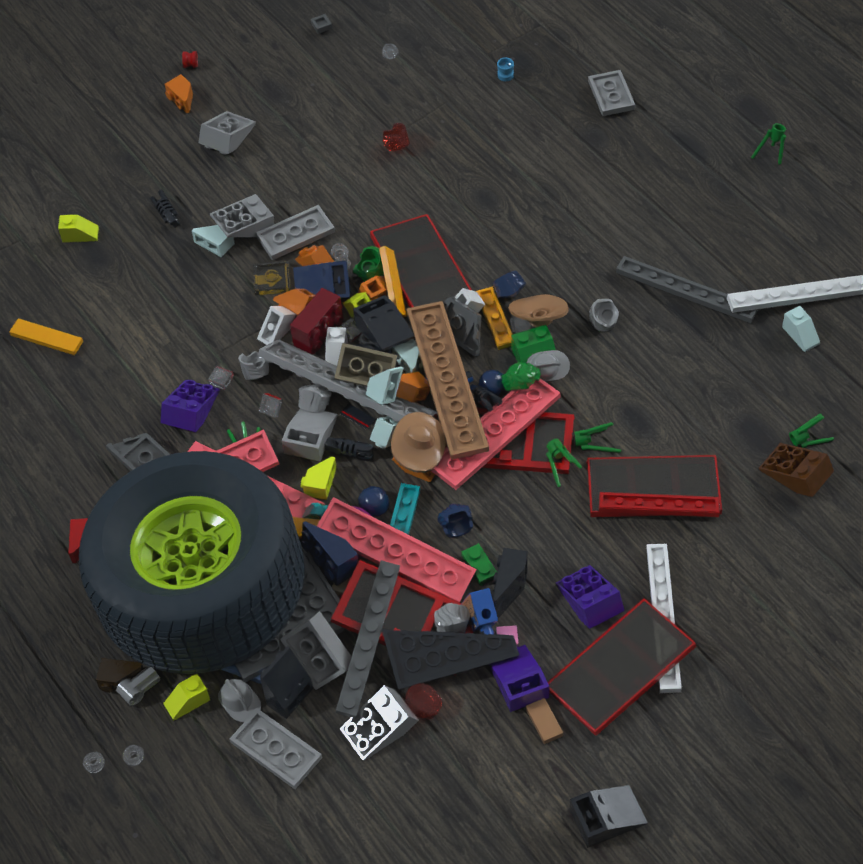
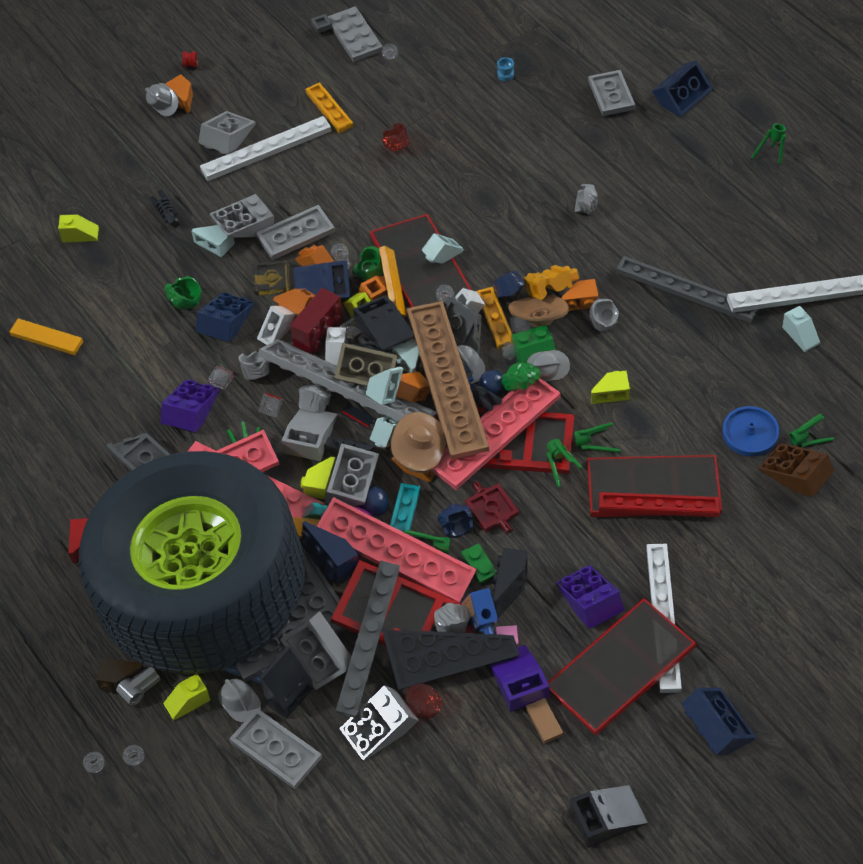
none -> light grey piece [145,83,179,116]
none -> green hair [164,276,202,310]
none -> dark blue slope [195,292,255,342]
none -> white plate [200,116,331,181]
none -> light orange tile [305,82,354,133]
none -> light grey slope [325,443,379,506]
none -> light grey plate [328,6,383,62]
none -> green plant [405,530,450,554]
none -> light aqua slope [422,233,464,264]
none -> clear plate [436,285,454,302]
none -> light grey piece [457,345,485,384]
none -> dark red plate [465,481,519,535]
none -> clear plate [501,342,517,361]
none -> light orange hips [523,265,579,300]
none -> orange slope [561,279,598,311]
none -> light grey hair [574,184,598,215]
none -> neon yellow slope [591,371,630,404]
none -> dark blue slope [652,60,713,117]
none -> dark blue slope [681,688,756,755]
none -> blue piece [722,406,779,457]

